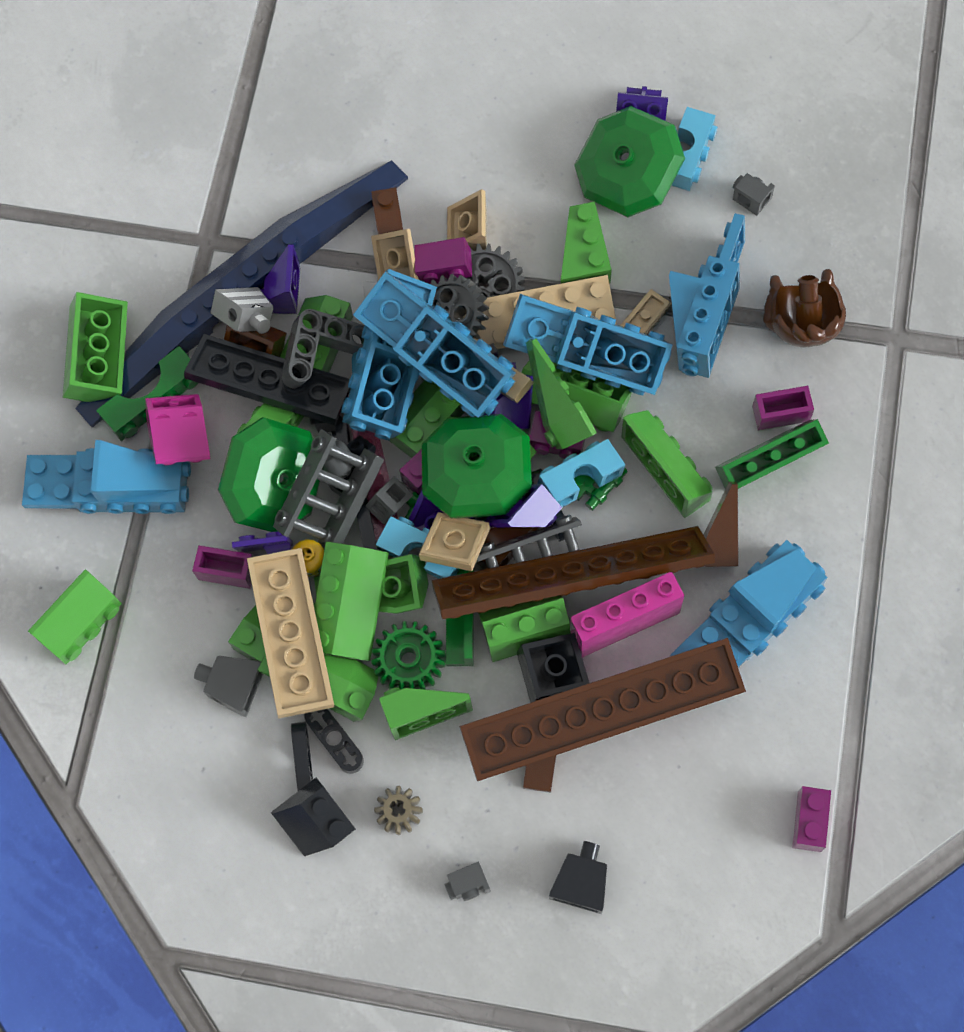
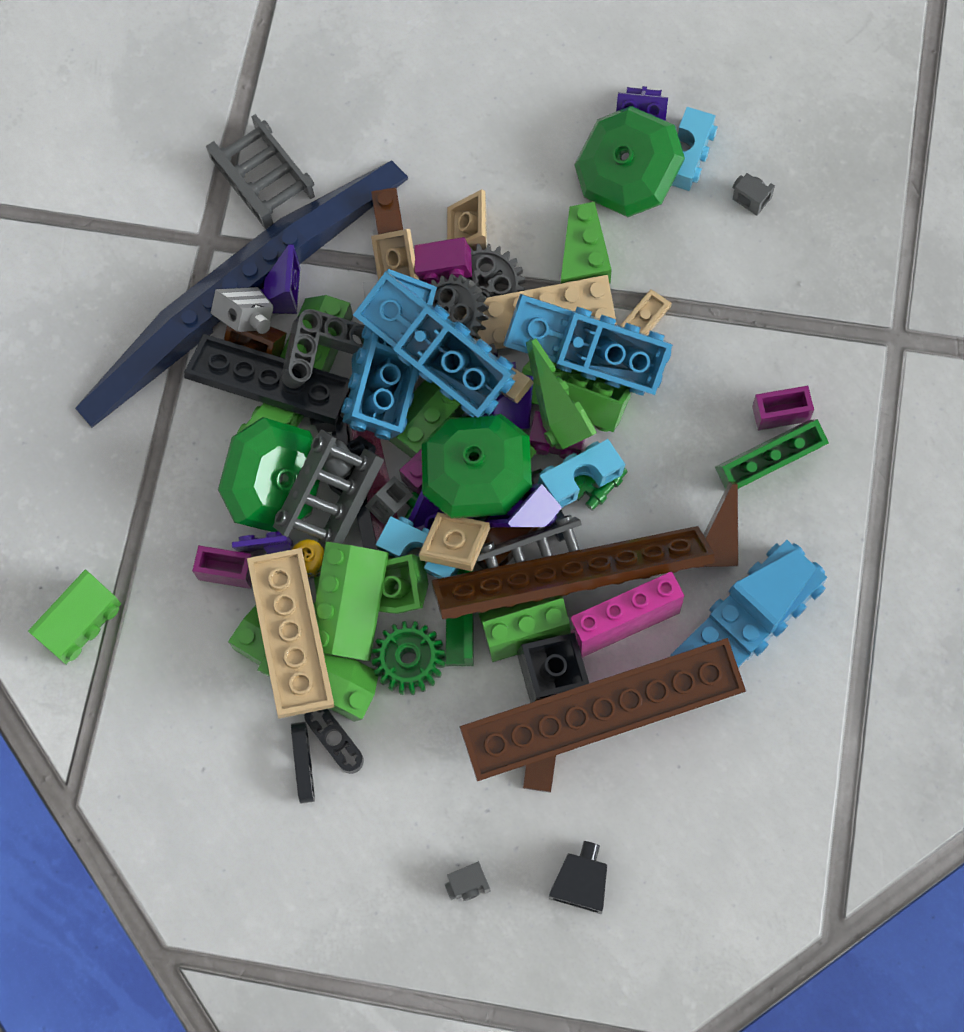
dark azure wedge [22,440,191,514] -> none
bright green slope [62,292,128,402] -> none
green arch [96,346,198,442] -> none
dark pink slope [145,394,210,465] -> none
dark grey torso [194,656,263,717] -> none
black slope [271,777,356,856] -> none
dark tan gear [374,786,423,835] -> none
bright green slope [379,687,473,741] -> none
bright green slope [621,410,713,518] -> none
dark azure wedge [669,213,745,378] -> none
reddish brown piece [763,269,846,348] -> none
magenta piece [792,786,831,852] -> none
none -> dark grey fence [206,114,315,229]

